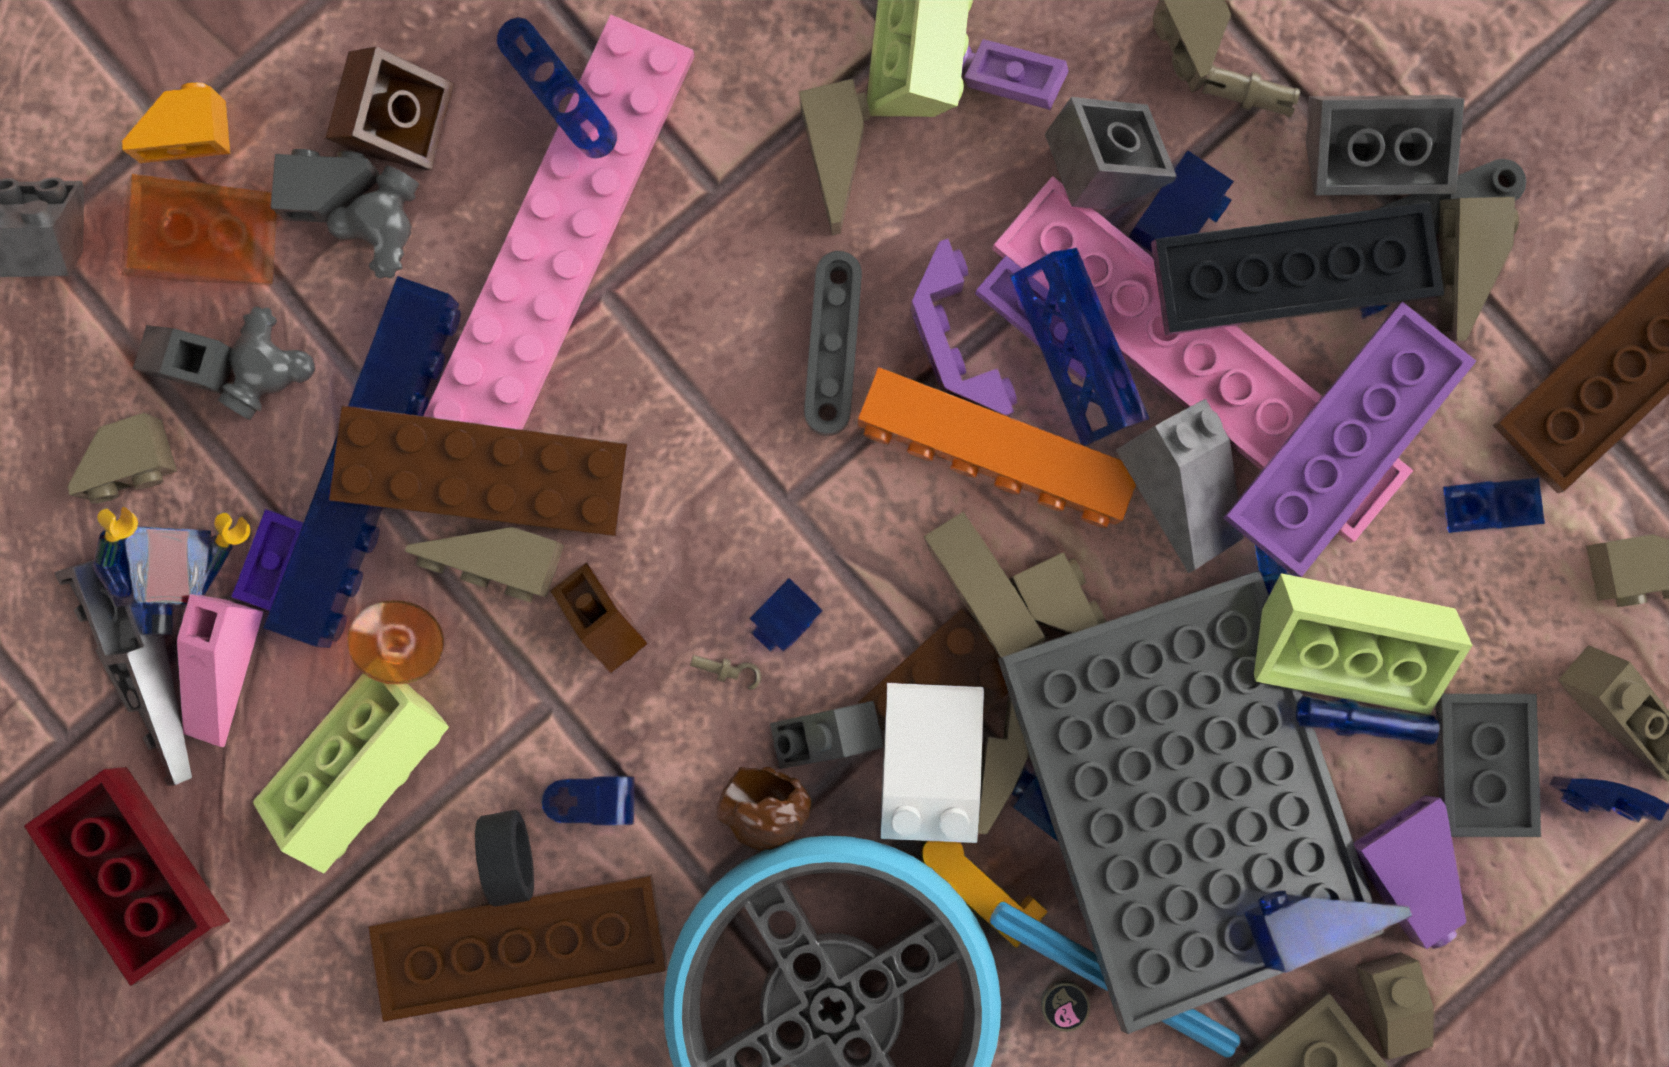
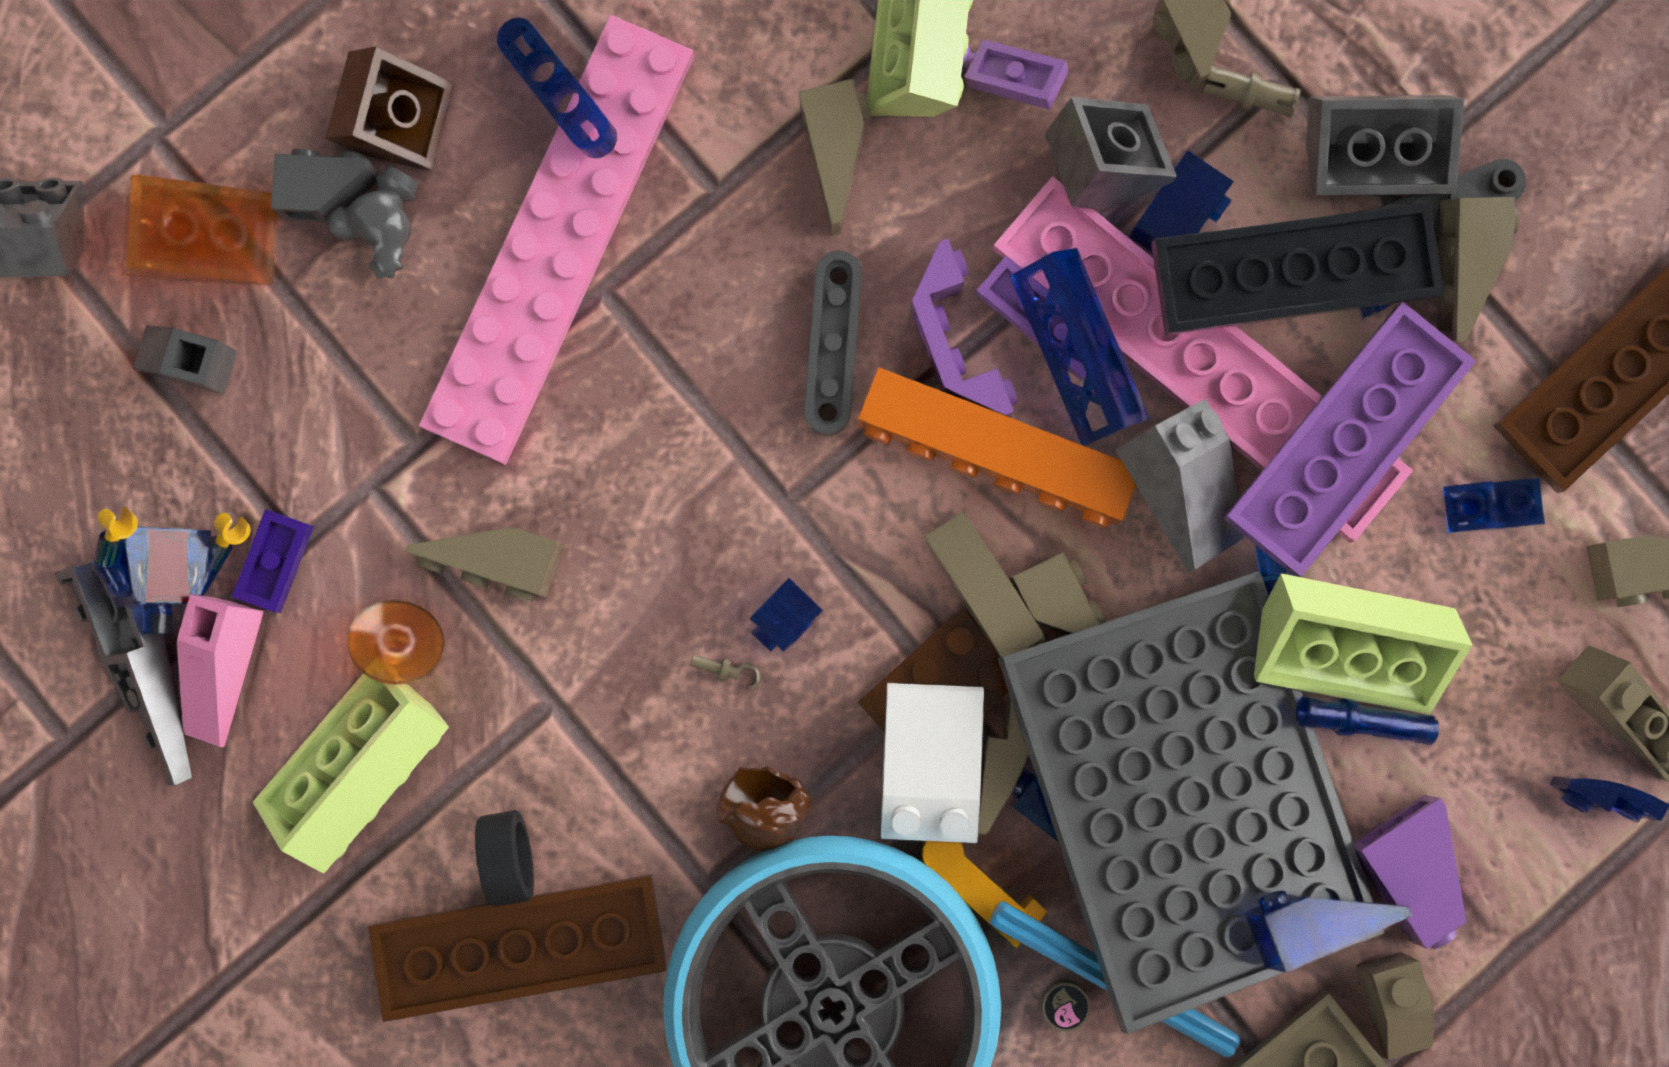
dark red brick [24,767,231,986] -> none
dark tan slope [67,413,177,504] -> none
light orange slope [122,83,230,164] -> none
dark grey animal [217,307,315,420] -> none
clear blue brick [264,276,461,648] -> none
reddish brown plate [329,406,627,536] -> none
clear blue piece [541,776,635,825] -> none
reddish brown slope [550,562,648,673] -> none
dark grey slope [770,701,883,769] -> none
dark grey plate [1436,694,1541,837] -> none

